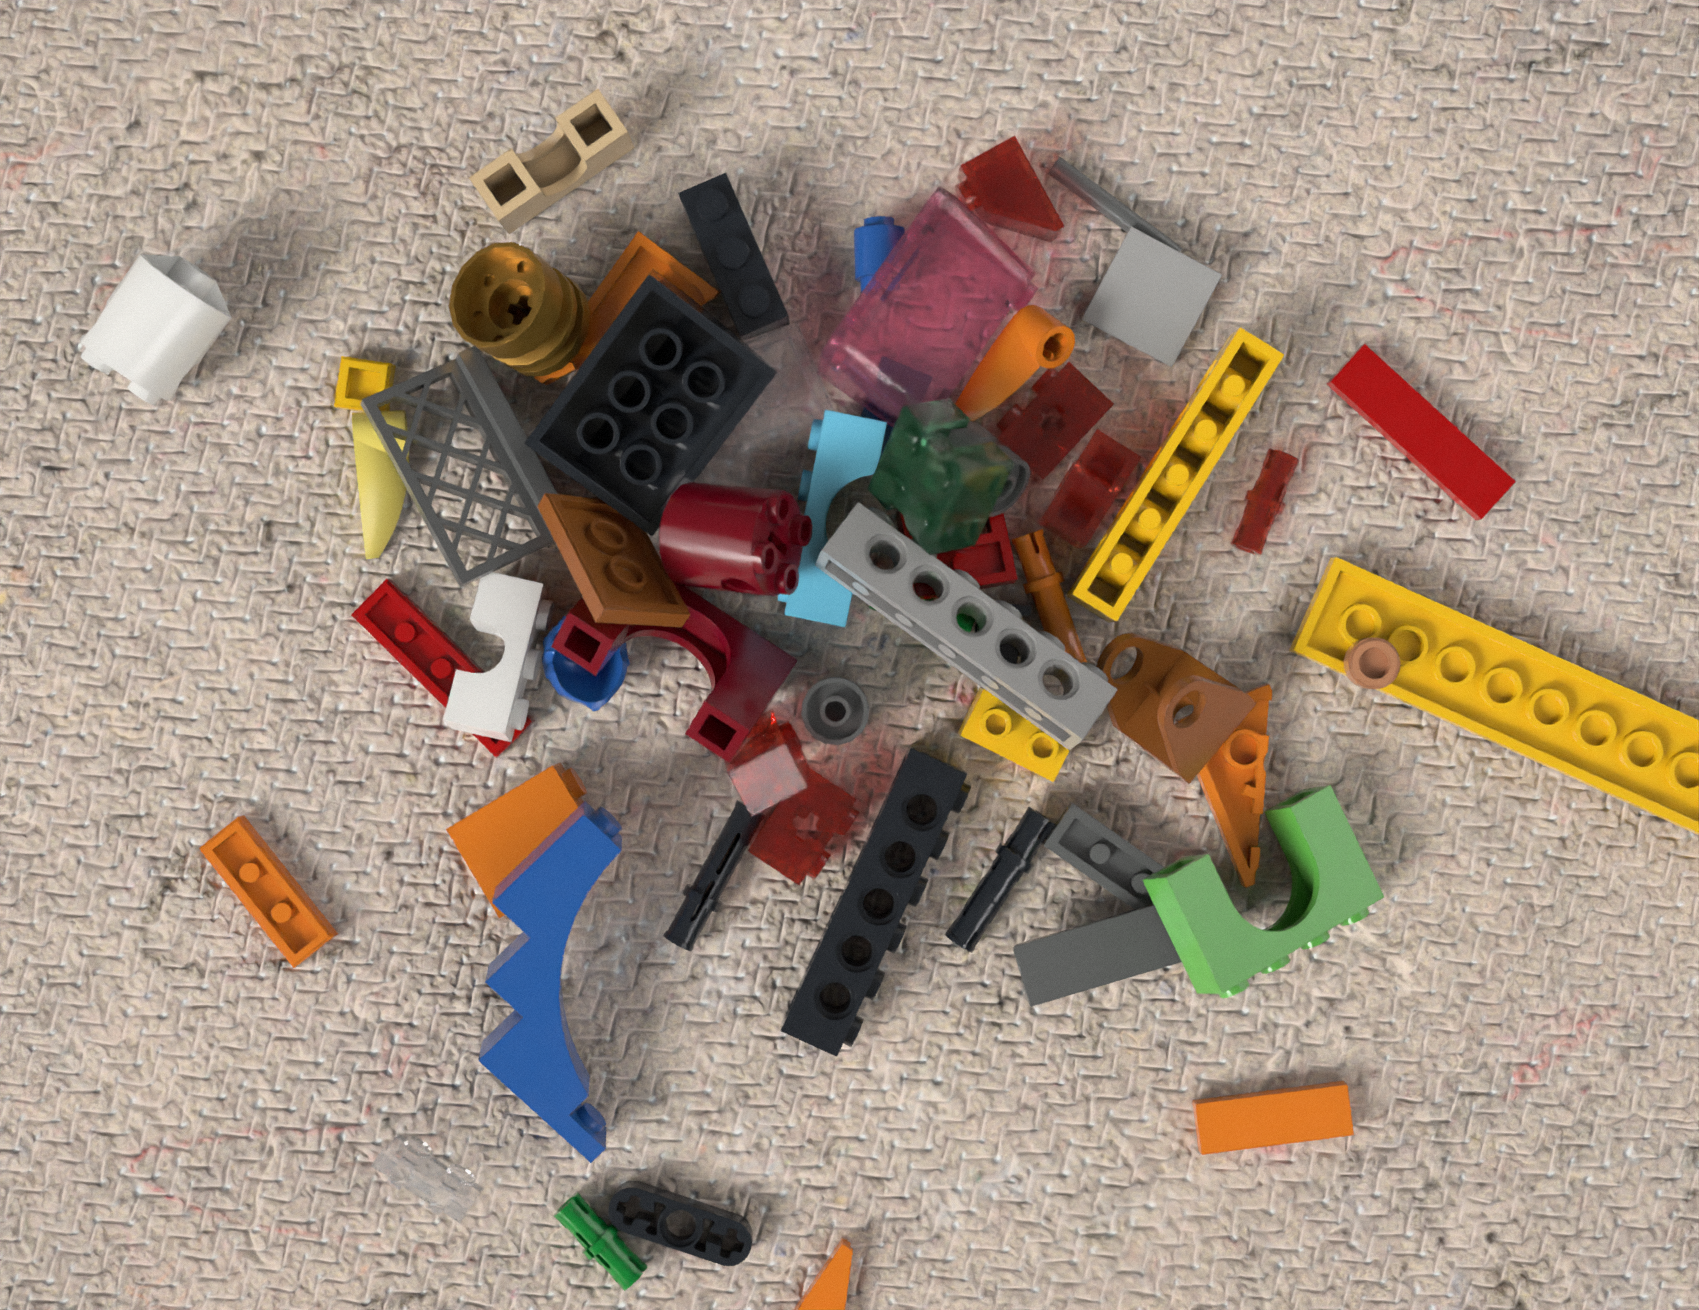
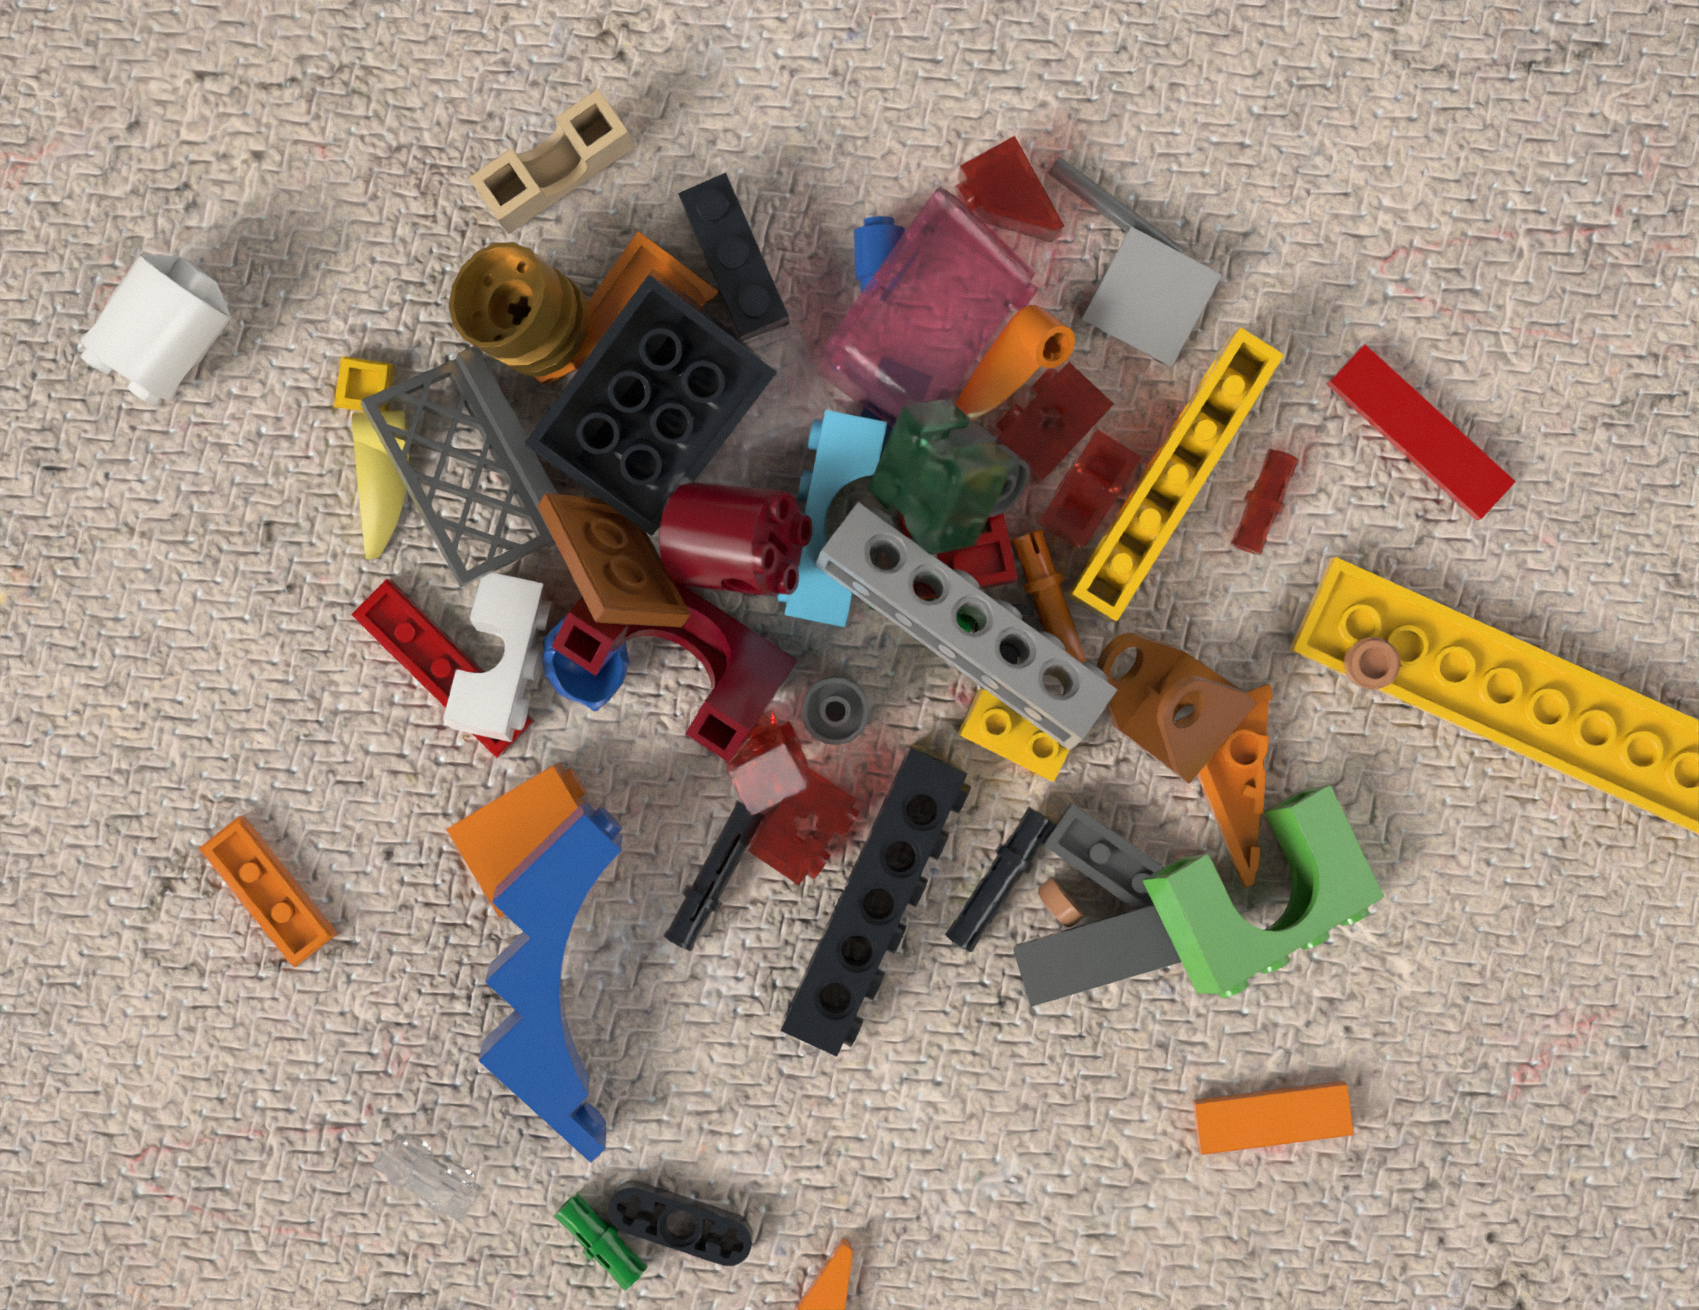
none -> nougat tile [1038,876,1085,928]

